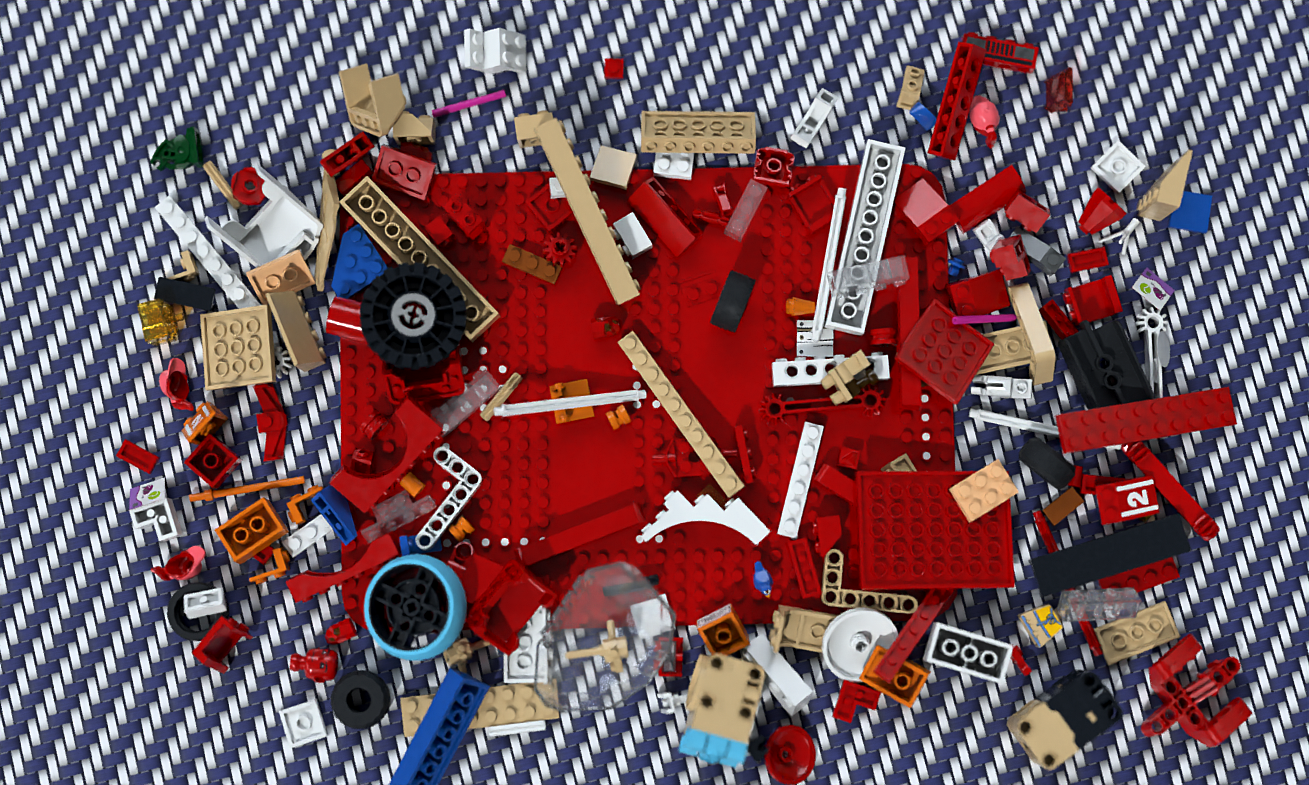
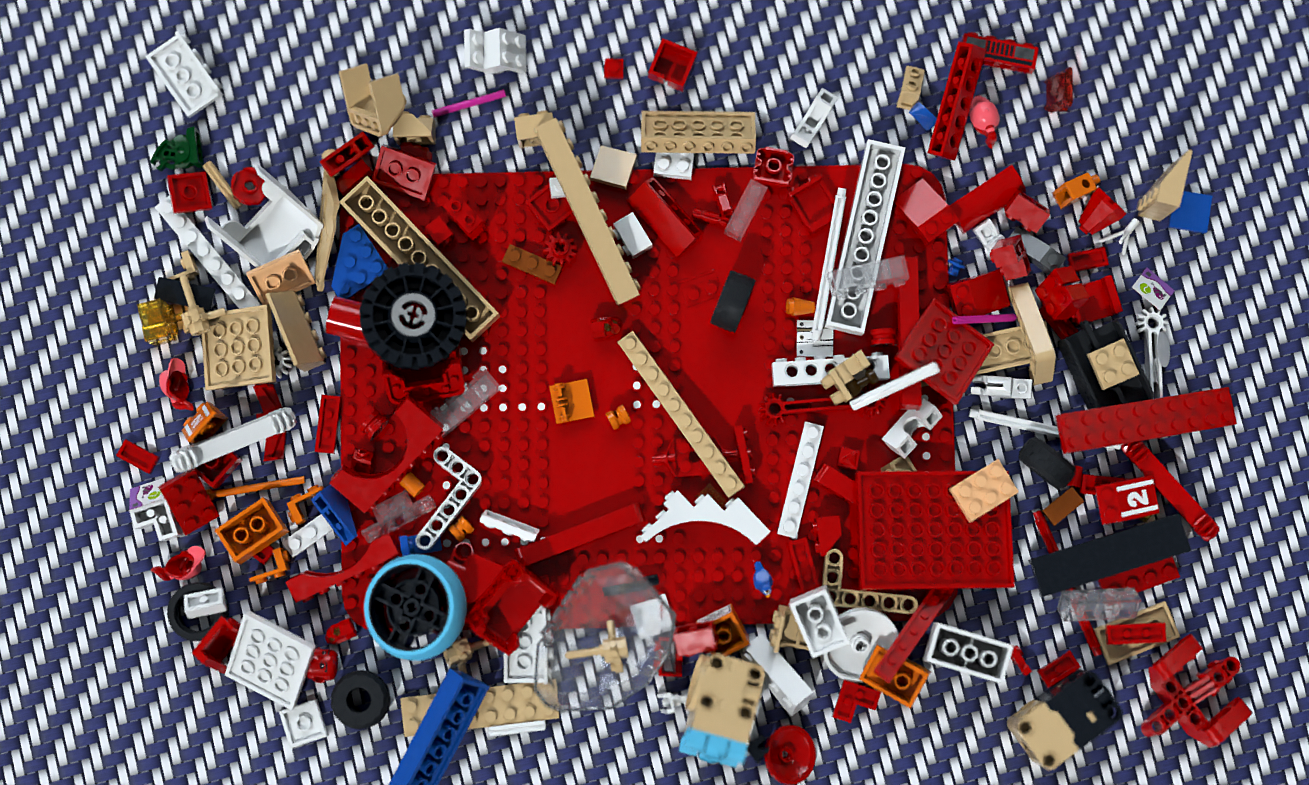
tan axle [480,372,523,421] -> none
white piece [494,389,646,417] -> none
torso [1017,604,1068,648] -> none
white plate [1091,140,1146,194] -> none
none -> white bracket [145,31,223,118]
none -> red plate [158,468,219,536]
none -> red plate [167,171,212,214]
none -> white arm [169,407,297,472]
none -> tan piece [180,274,226,336]
none -> white plate [225,611,316,710]
none -> red plate [314,395,342,454]
none -> white plate [480,509,540,542]
none -> red piece [648,38,698,92]
none -> brick [673,620,719,657]
none -> white slope [789,585,849,658]
none -> white axle [850,362,940,410]
none -> white arch [882,397,943,459]
none -> red piece [1034,266,1090,322]
none -> red plate [1037,650,1081,688]
none -> orange torso [1052,173,1101,209]
none -> tan plate [1087,339,1139,390]
none -> red plate [1105,622,1167,645]

